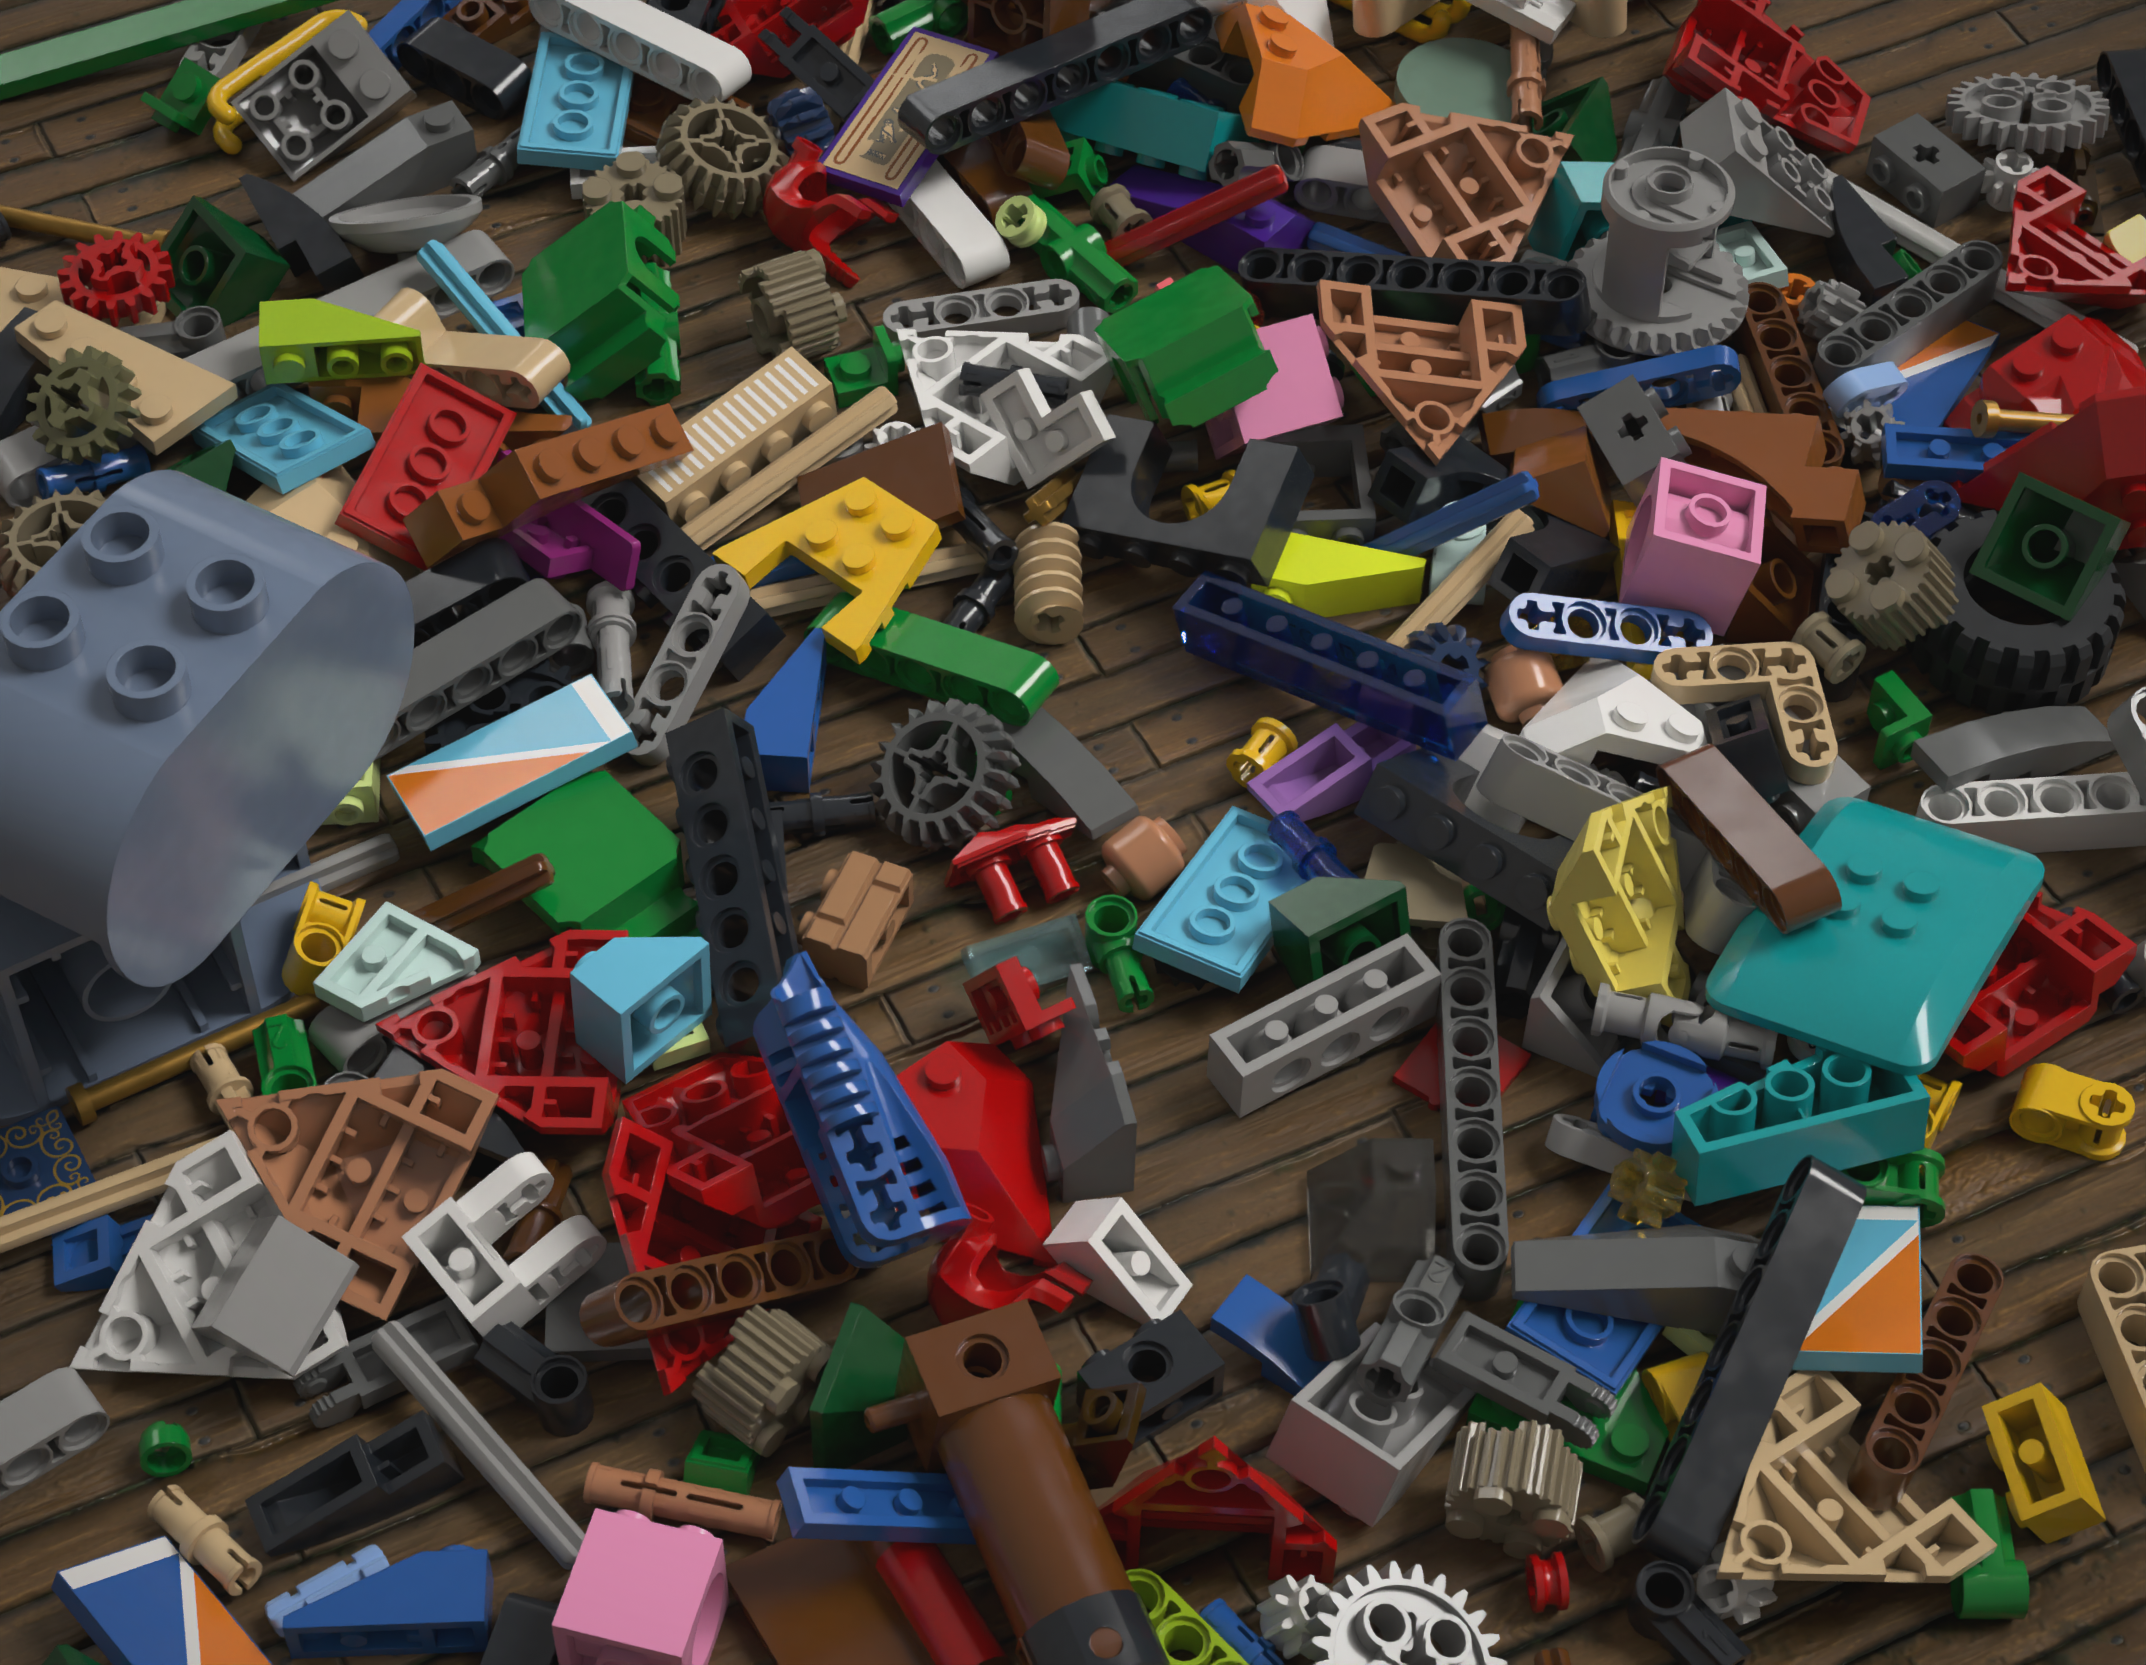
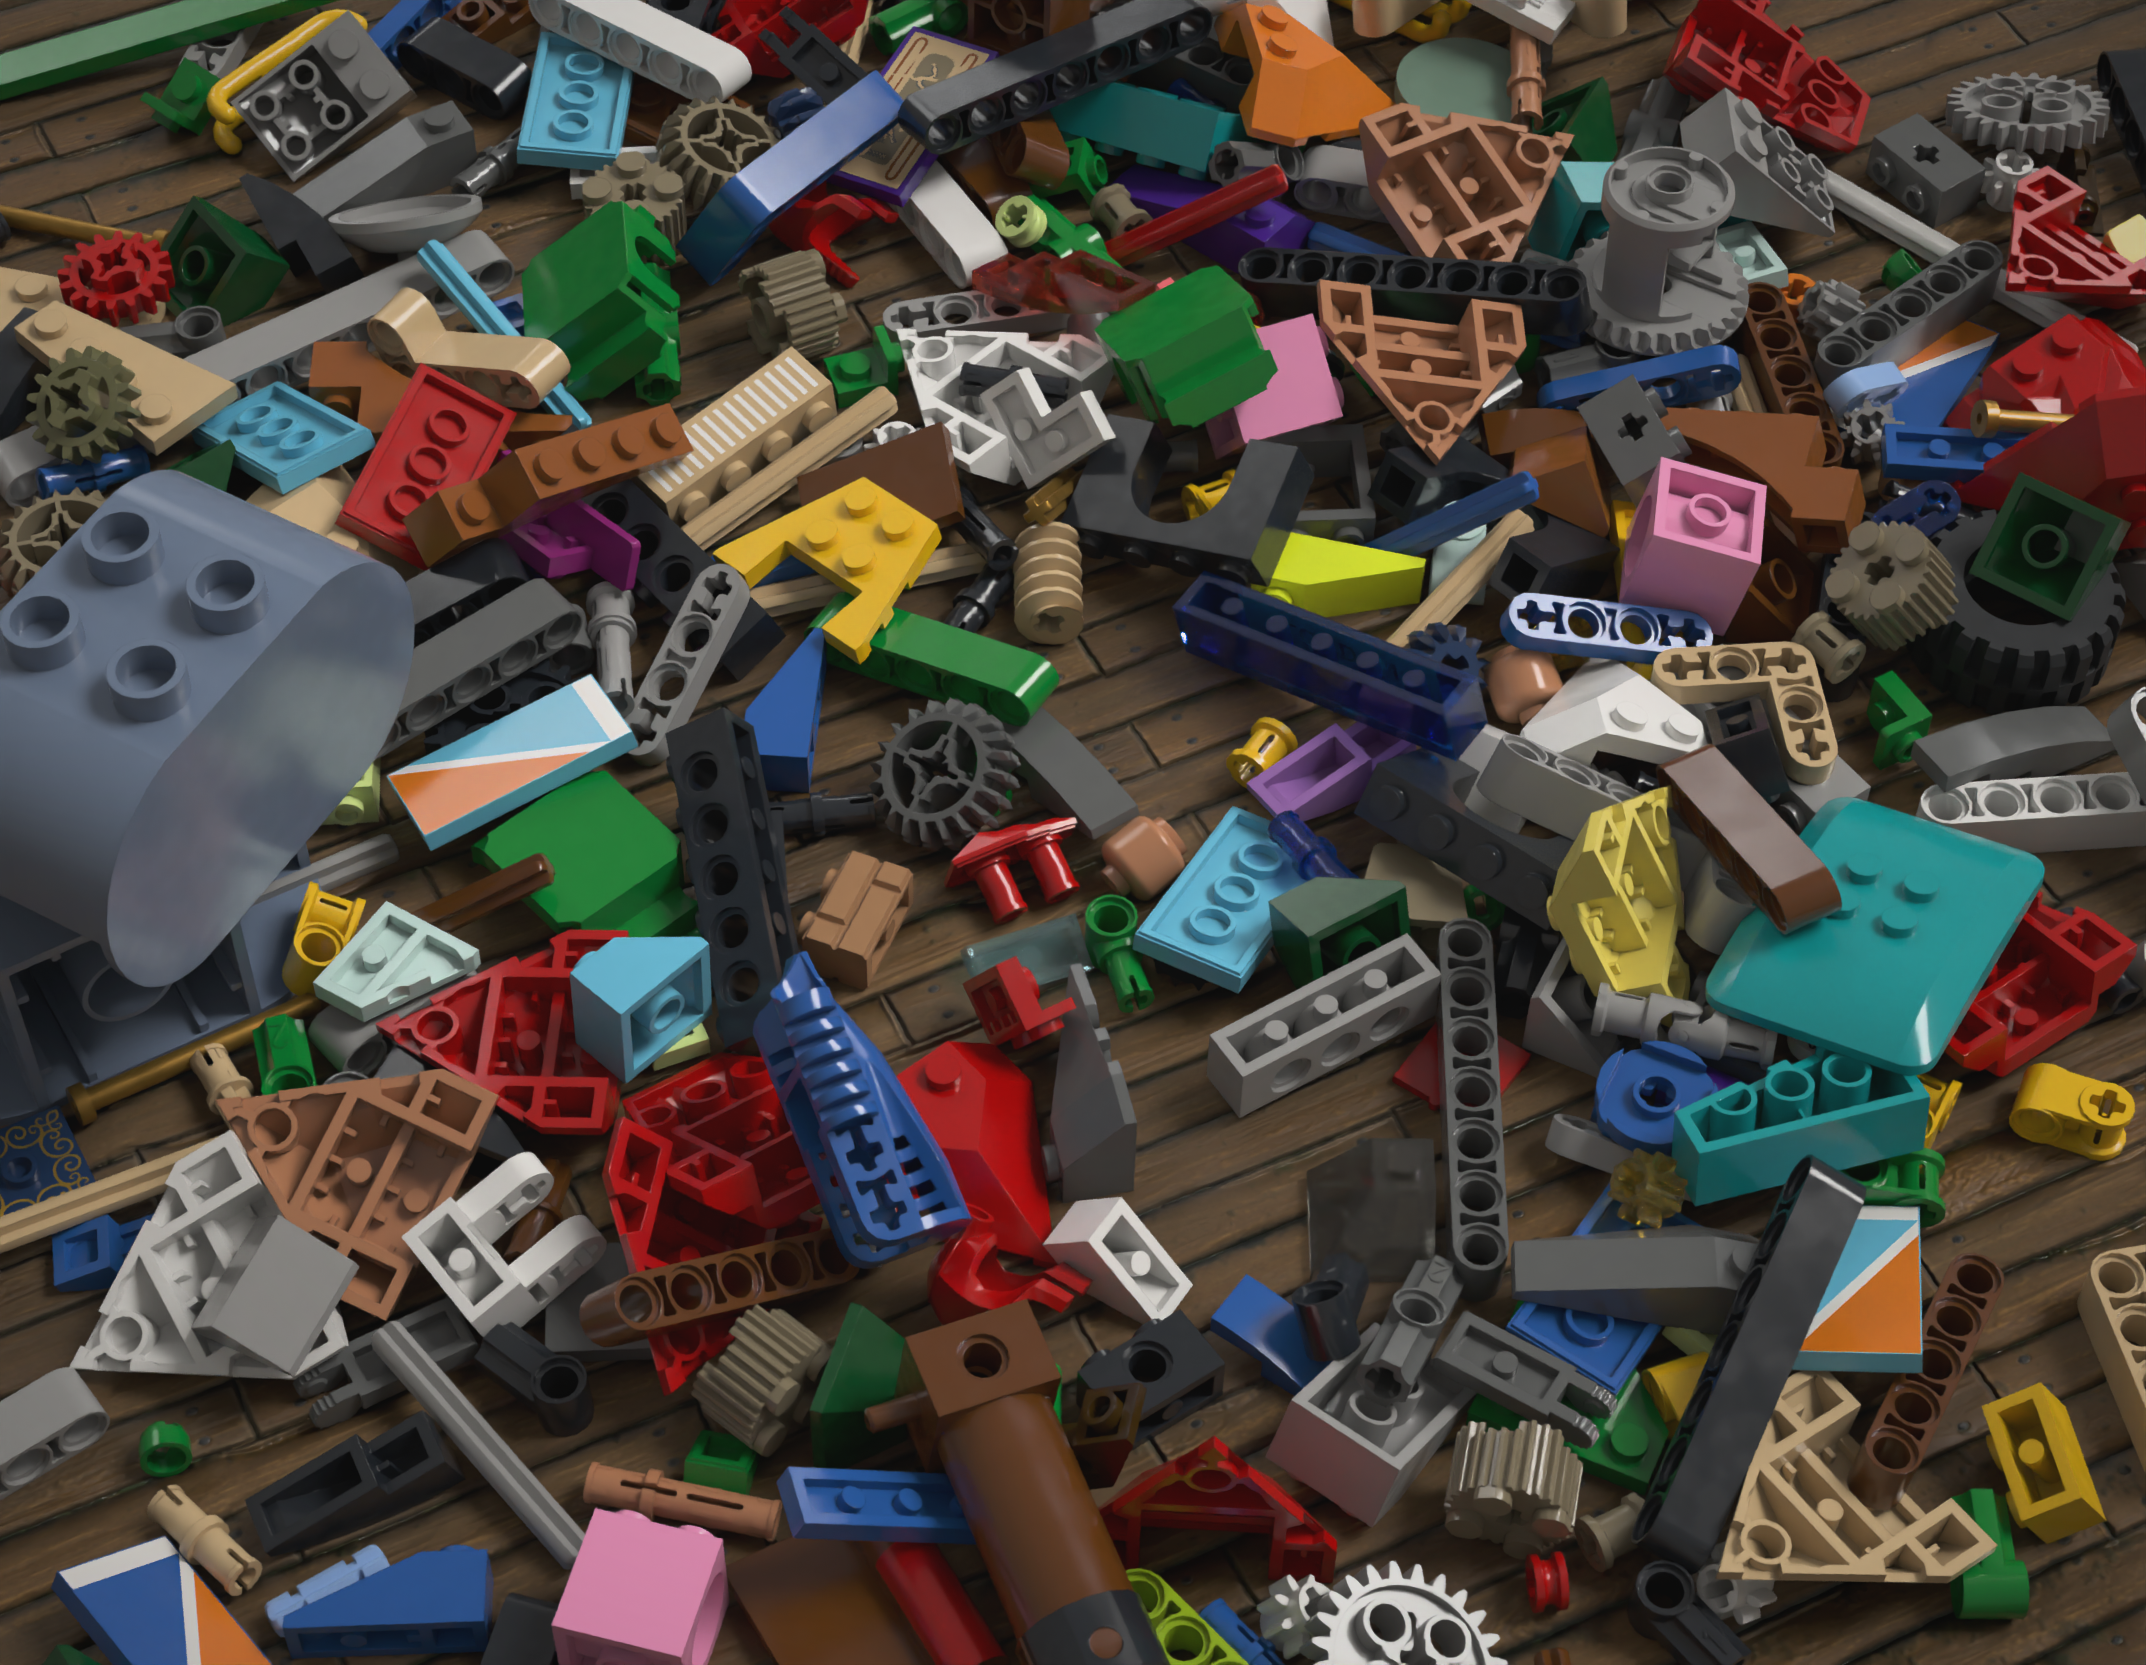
lime slope [259,298,426,385] -> none
black slope [1825,175,1909,310] -> none
none -> beam [675,70,904,286]
none -> clear red slope [972,249,1156,315]

